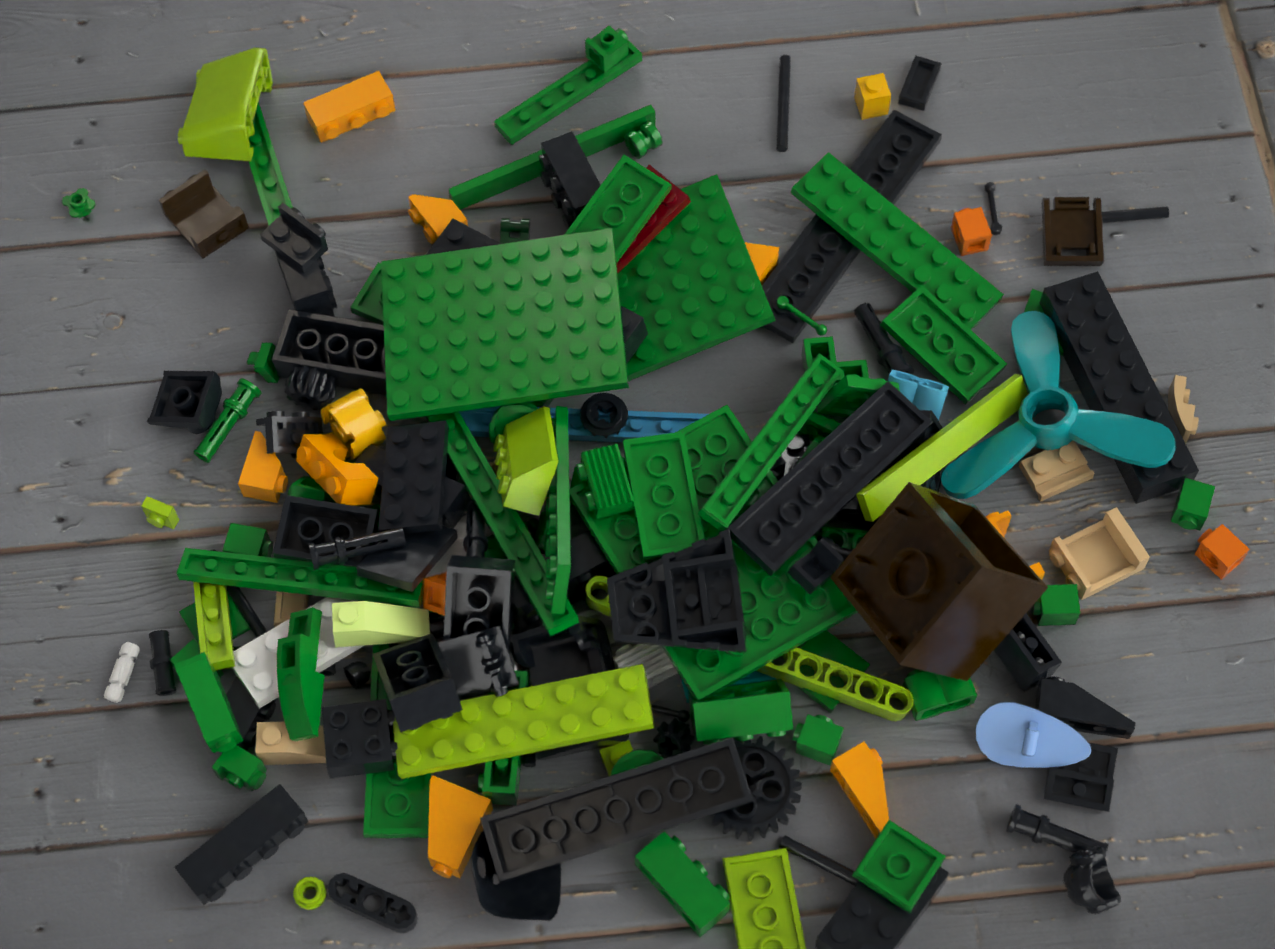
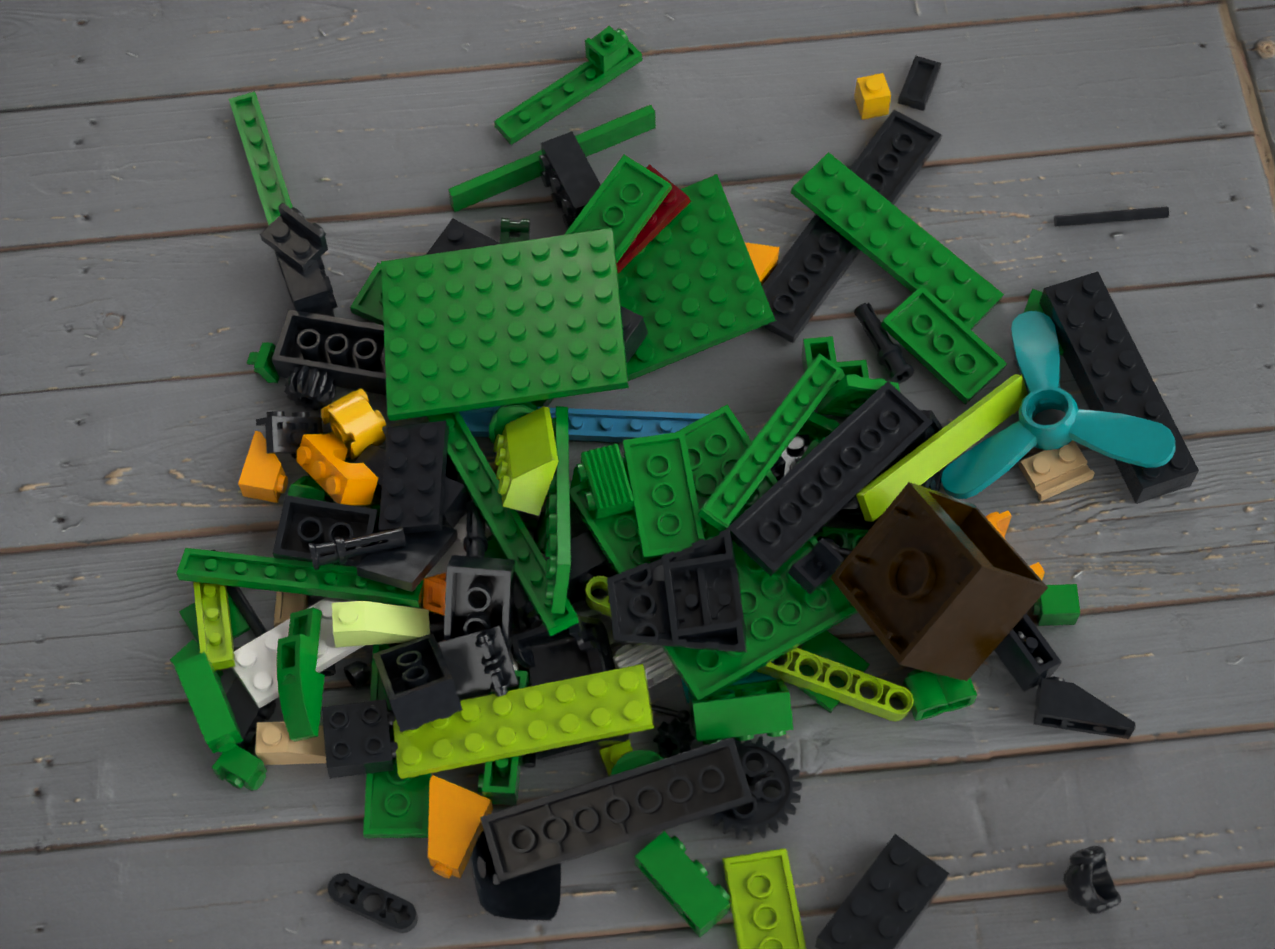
green plate [62,188,96,218] -> none
white axle [104,642,140,703] -> none
lime plate [141,496,180,530] -> none
black slope [147,371,222,434] -> none
black pin [149,630,176,696] -> none
dark brown panel [159,169,249,259] -> none
black brick [174,784,308,905] -> none
lime windscreen [178,47,273,161] -> none
green pin [194,378,262,463] -> none
green brick [222,523,273,557] -> none
lime plate [293,877,327,910] -> none
light orange brick [303,70,396,143] -> none
light orange slope [408,194,468,244] -> none
black gear [580,393,628,438] -> none
green wheel [624,121,662,159] -> none
black bar [776,55,791,152] -> none
green hinge [777,296,827,336] -> none
black bar [779,835,859,886] -> none
green brick [792,714,844,766] -> none
light orange slope [830,741,889,839] -> none
green tile [853,820,946,914] -> none
medium azure brick [888,370,949,421] -> none
orange brick [951,207,992,256] -> none
light blue shield [976,702,1091,768] -> none
black hinge [984,182,1002,235] -> none
black pin [1006,804,1108,852] -> none
dark brown container [1042,197,1104,266] -> none
black slope [1044,743,1118,812] -> none
tan panel [1049,507,1150,600] -> none
tan slope [1168,375,1199,444] -> none
green brick [1171,478,1215,530] -> none
orange brick [1195,524,1250,580] -> none

